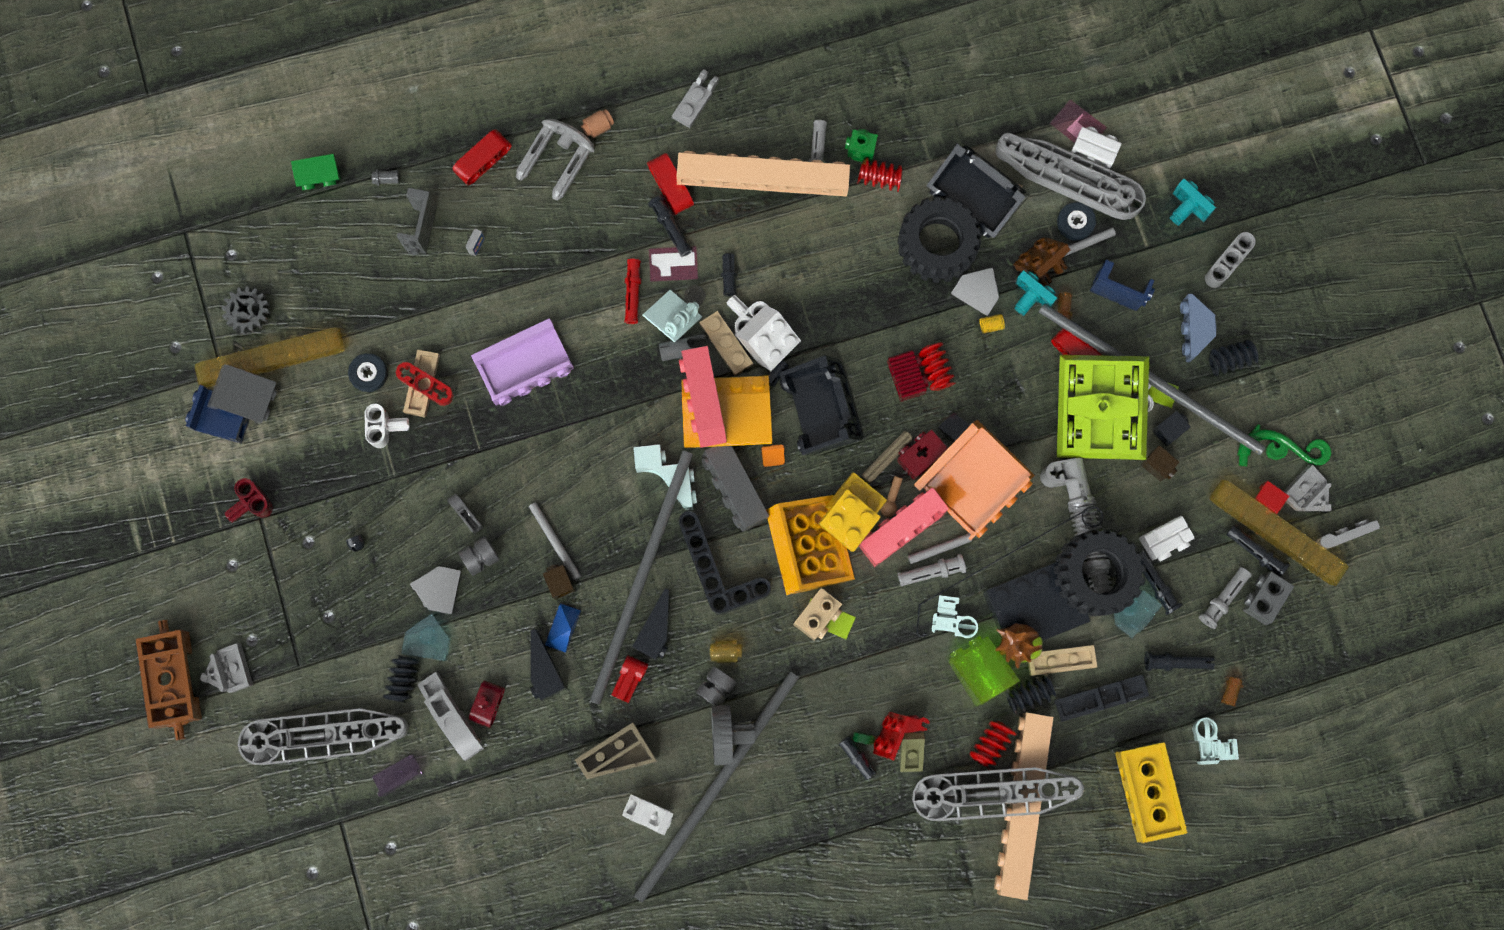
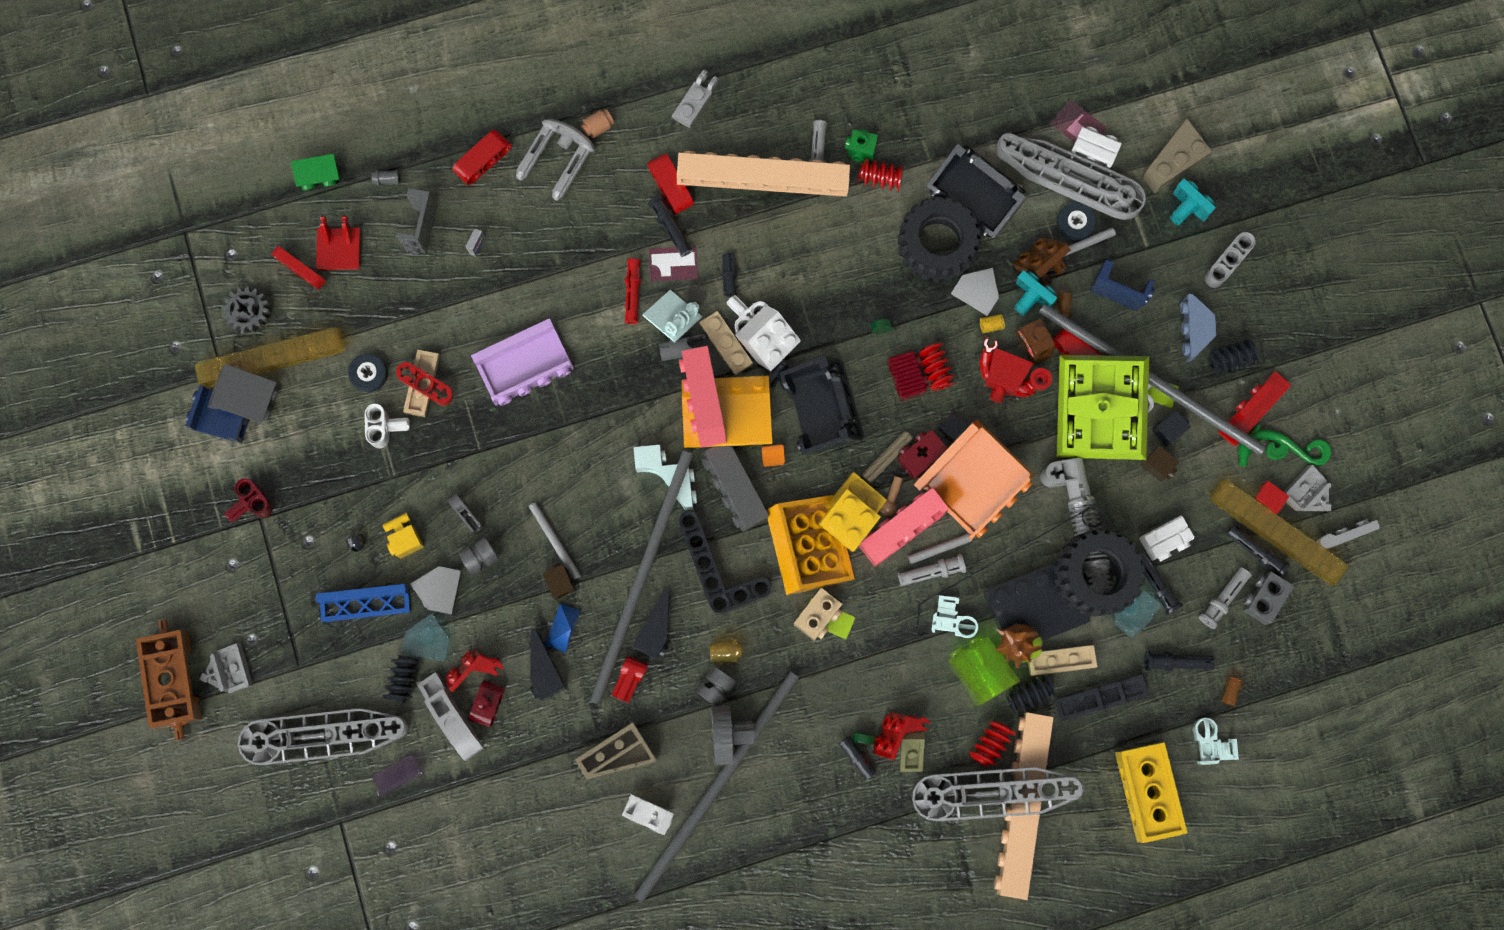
none -> red beam [271,246,326,290]
none -> red plate [316,215,361,270]
none -> blue fence [316,584,411,622]
none -> yellow brick [382,513,424,559]
none -> red plate [445,648,503,692]
none -> dark green tile [871,318,893,334]
none -> red torso [979,336,1052,403]
none -> reddish brown torso [1015,319,1055,367]
none -> dark tan wedge [1142,119,1212,194]
none -> red bracket [1218,371,1291,446]

